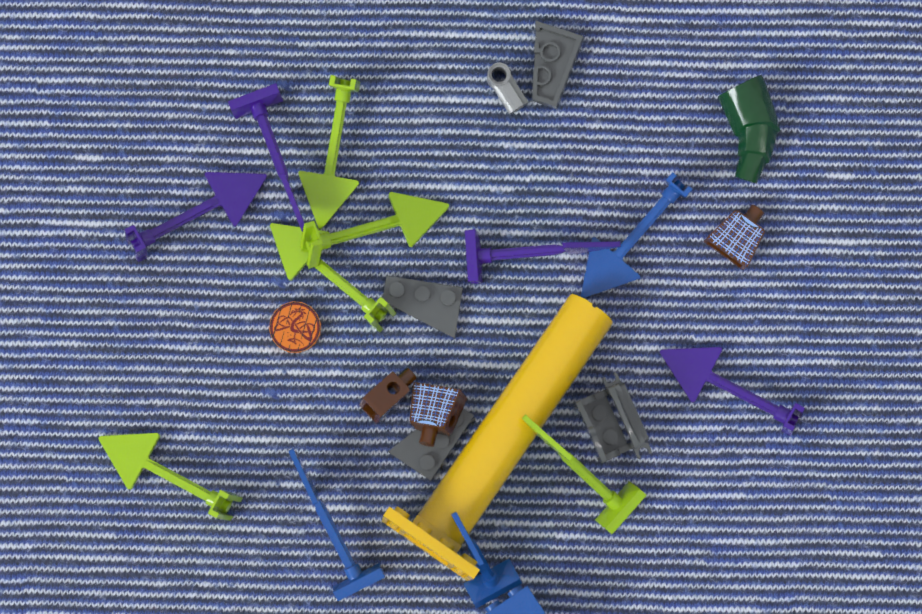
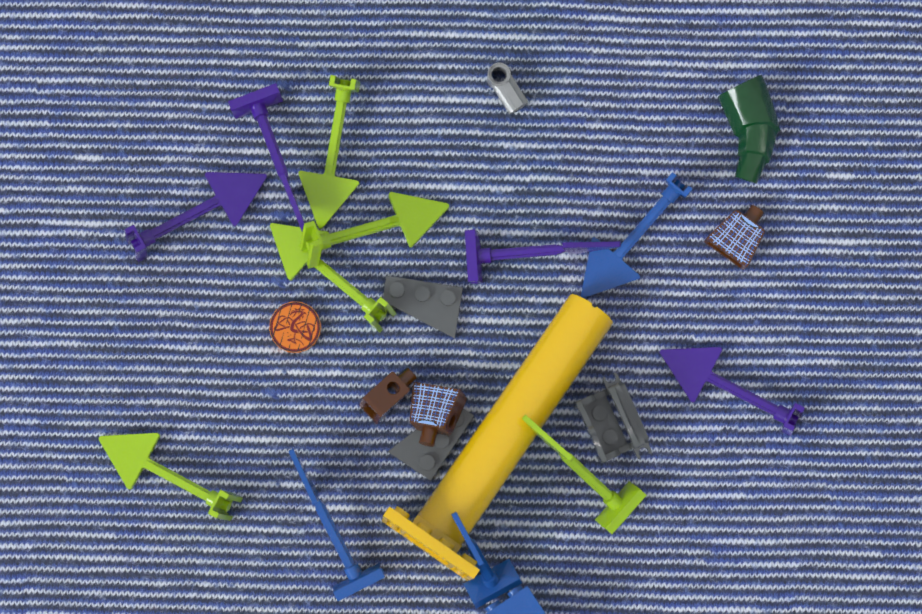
dark grey wing [532,21,584,109] -> none

